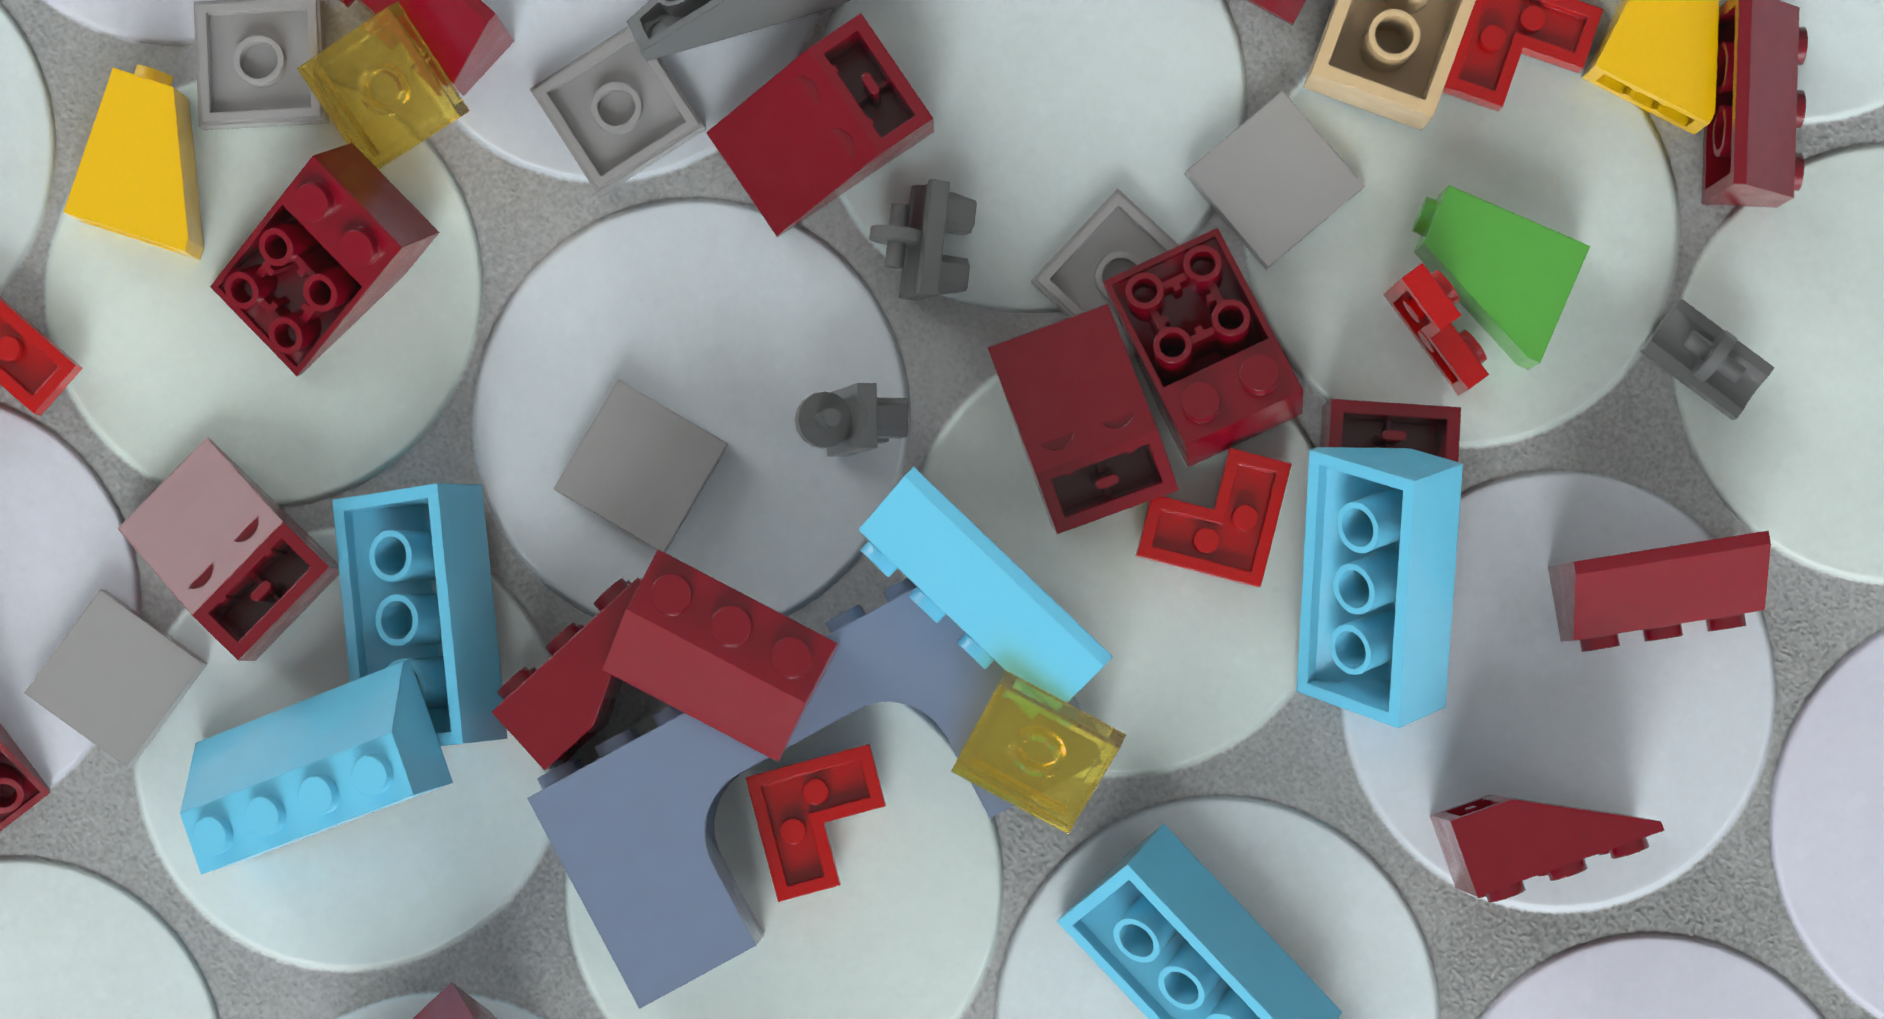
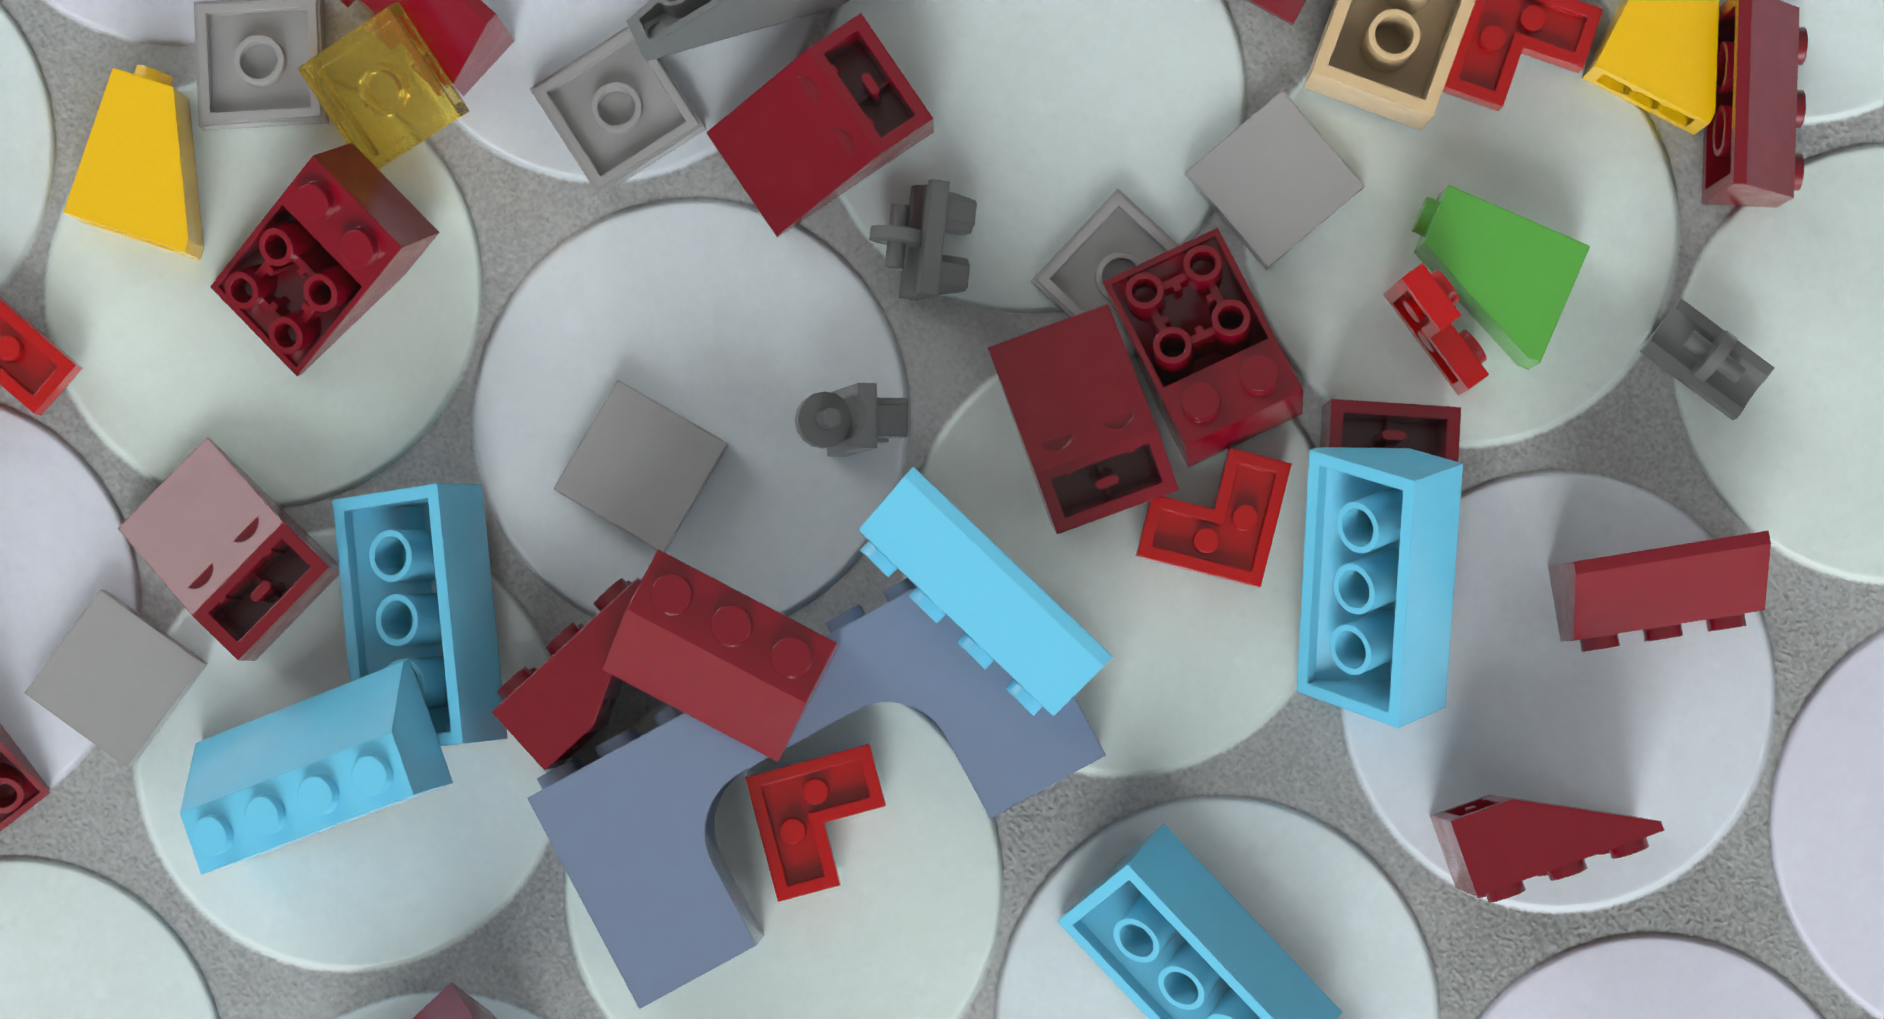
clear yellow tile [951,671,1126,834] -> none

